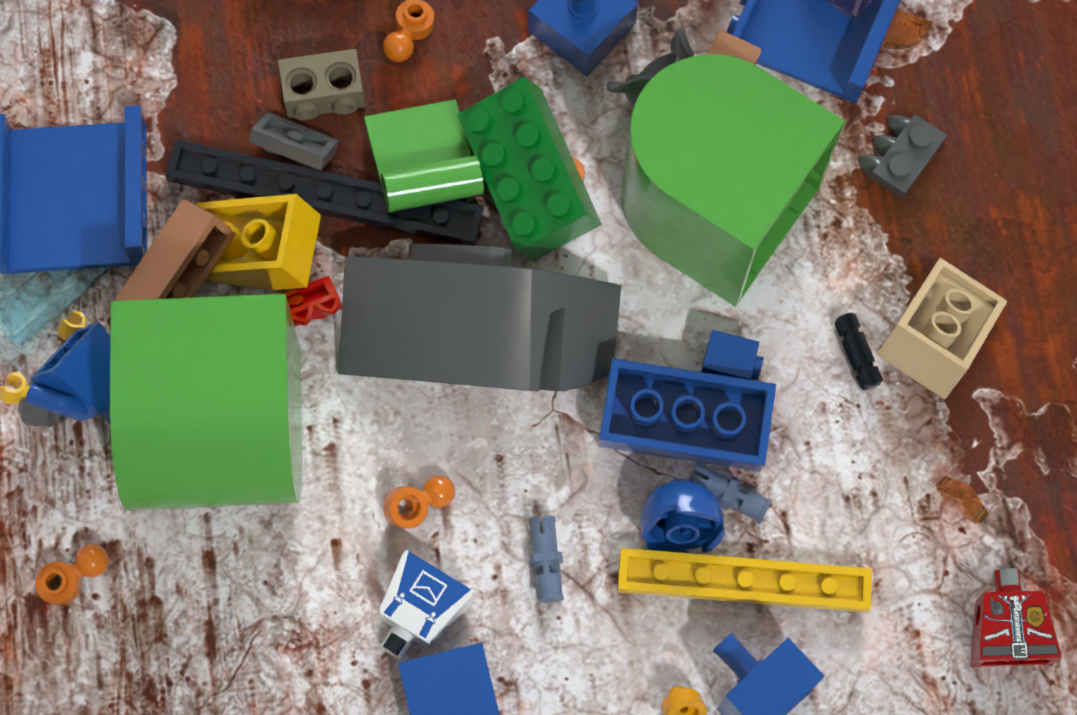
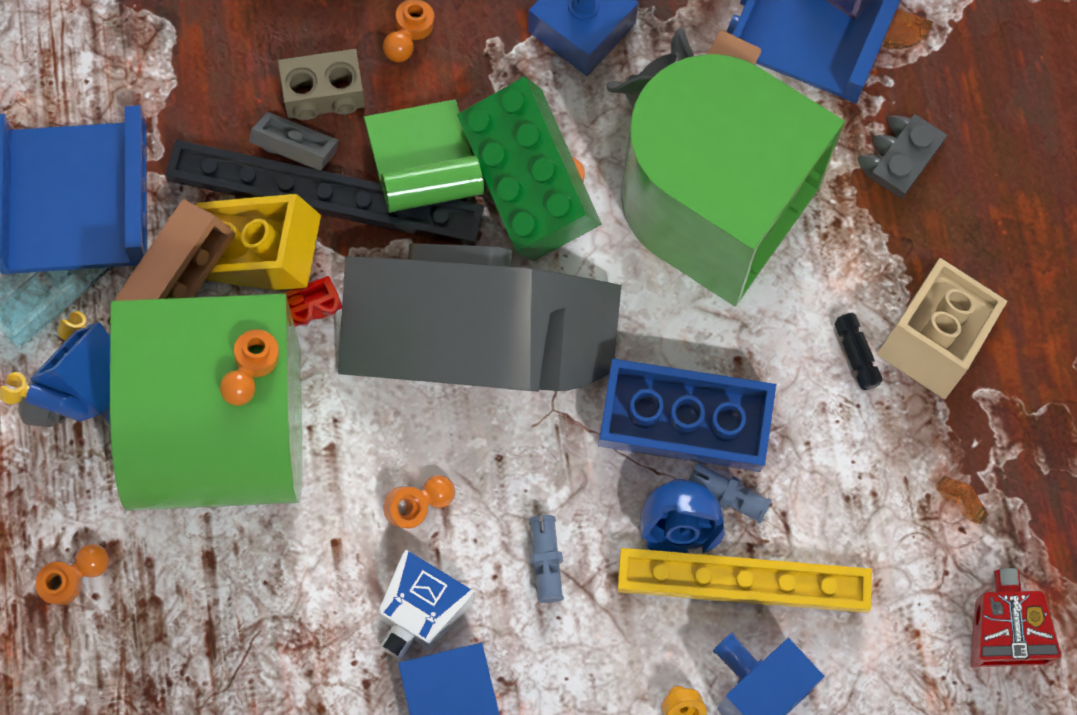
blue brick [701,330,764,381] -> none
none -> orange plate [220,330,279,406]

